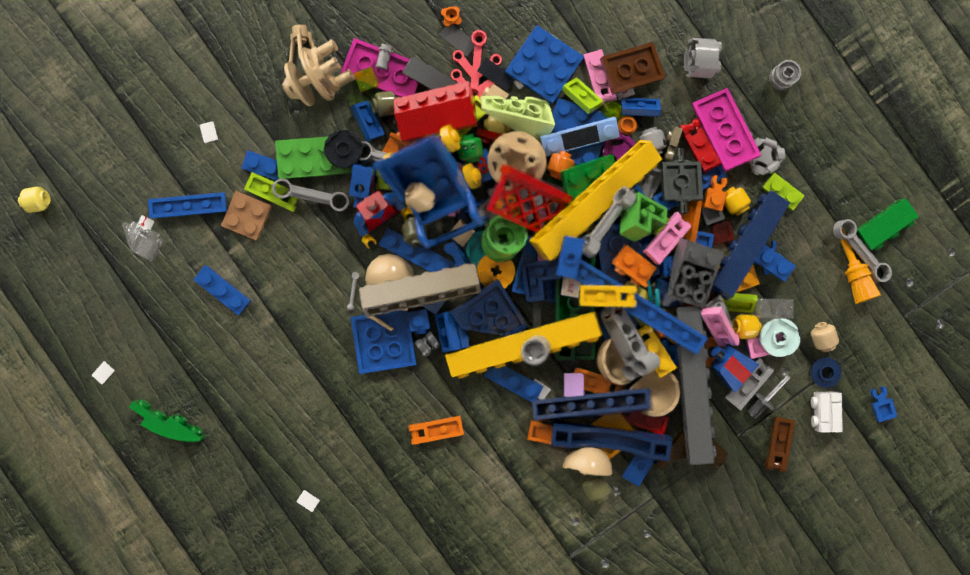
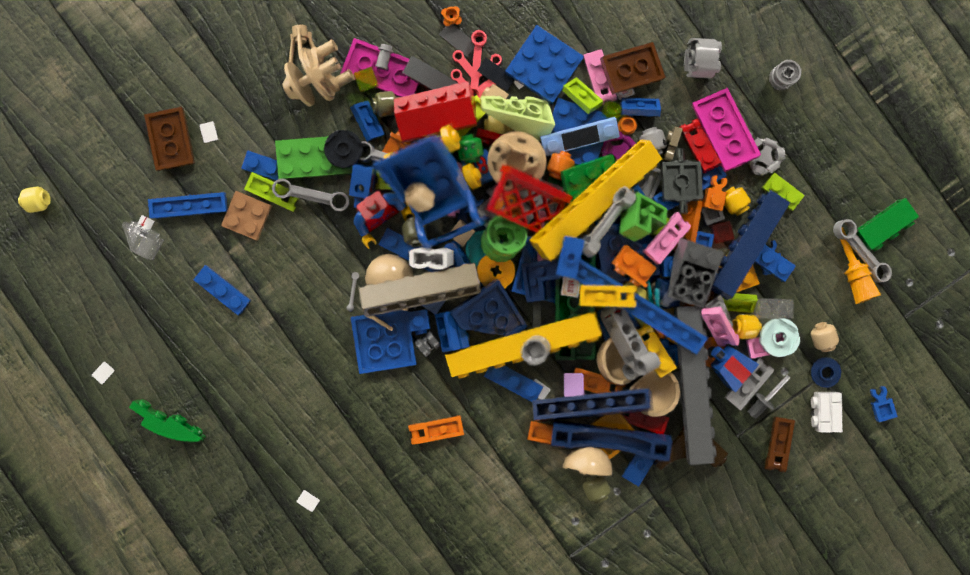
none -> reddish brown plate [144,107,195,171]
none -> white brick [409,247,454,269]

